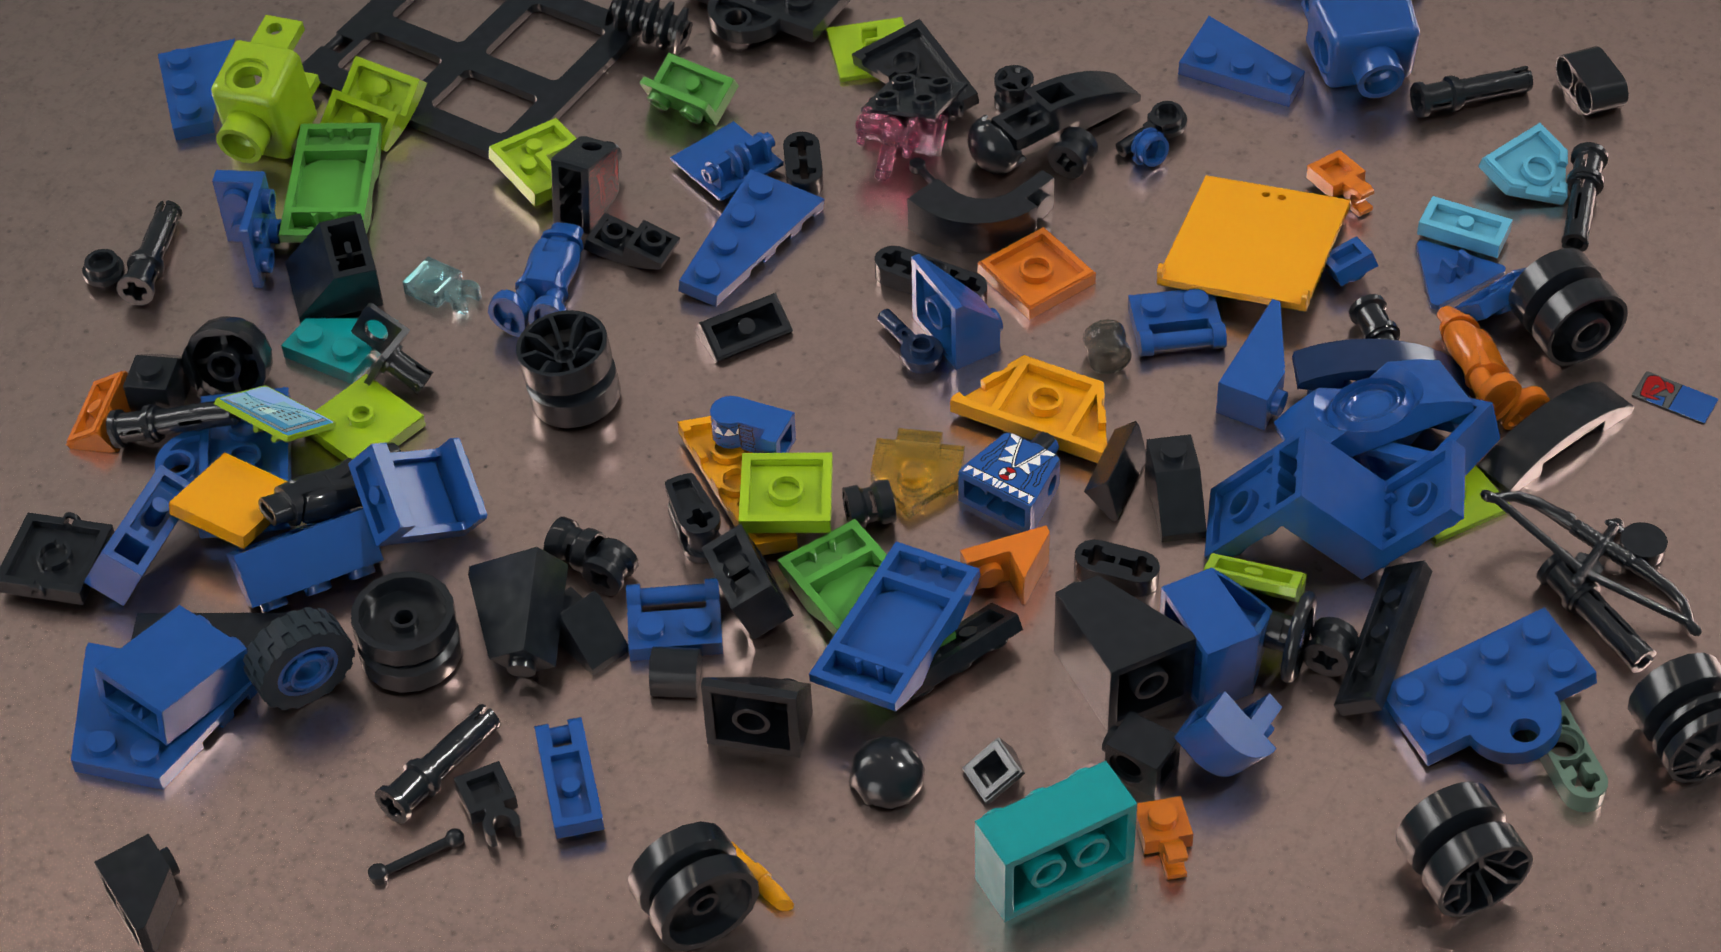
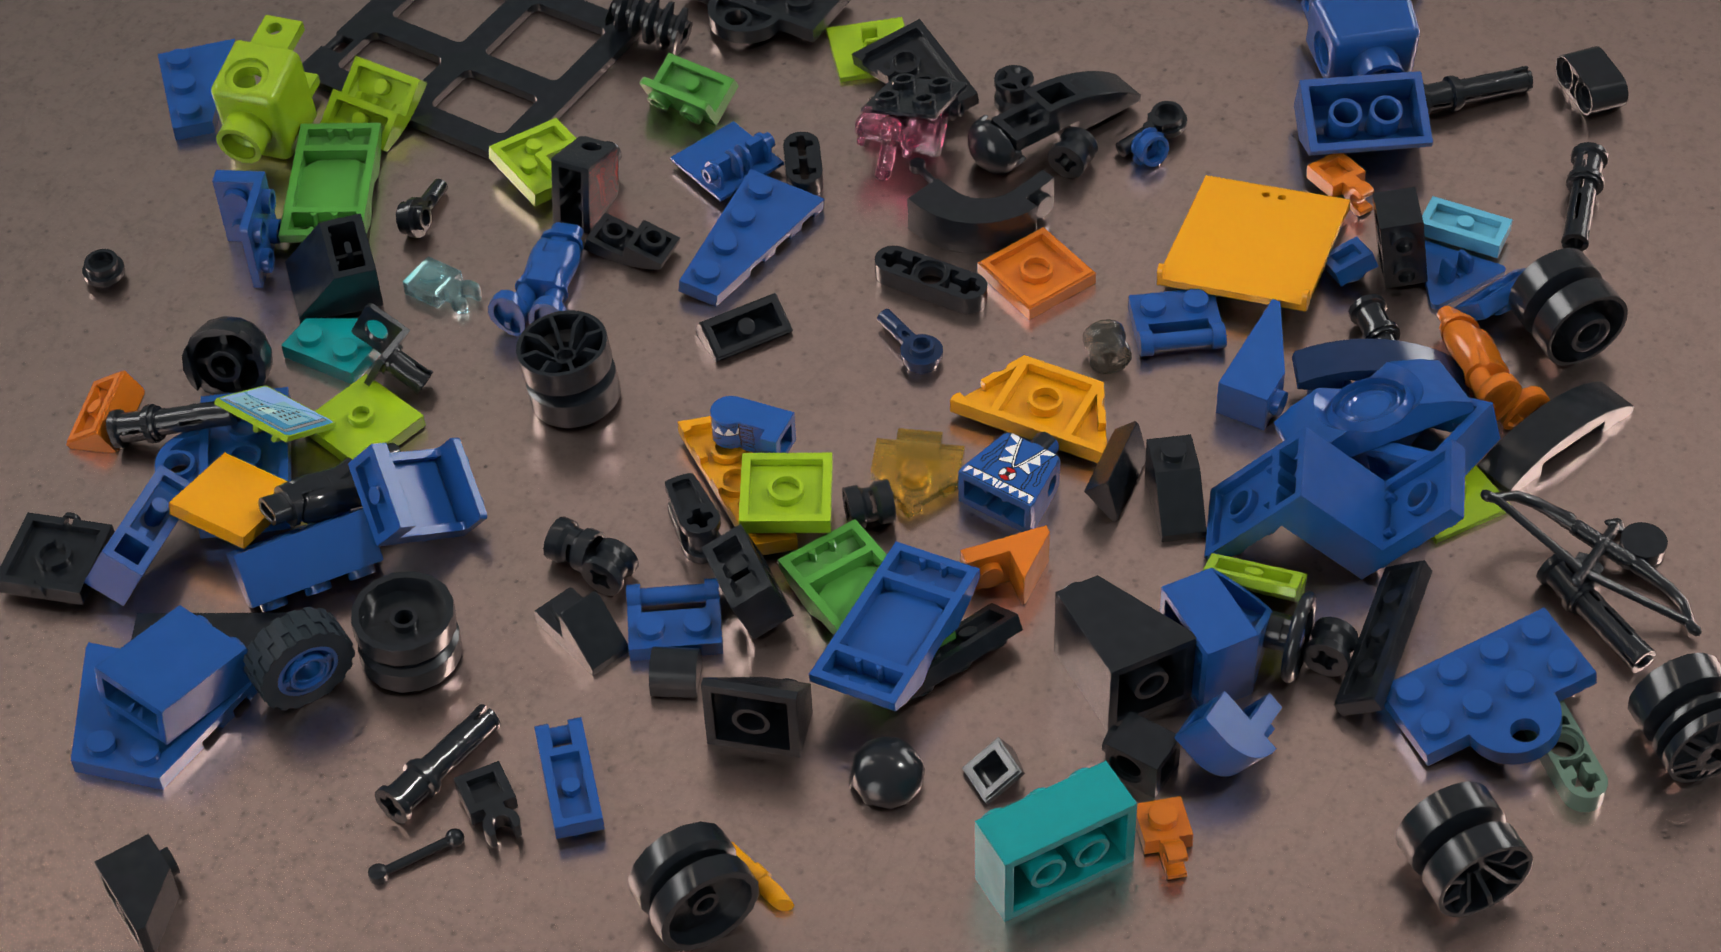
black pin [116,200,183,305] -> none
black slope [123,354,191,411] -> none
black slope [468,547,568,677] -> none
blue slope [911,254,1003,370] -> none
black beam [1074,539,1160,597] -> none
blue wing [1178,16,1305,107] -> none
medium azure plate [1478,123,1568,205] -> none
sticker [1632,371,1718,423] -> none
none -> black plate [396,178,448,238]
none -> blue slope [1294,71,1433,156]
none -> black brick [1372,186,1428,289]

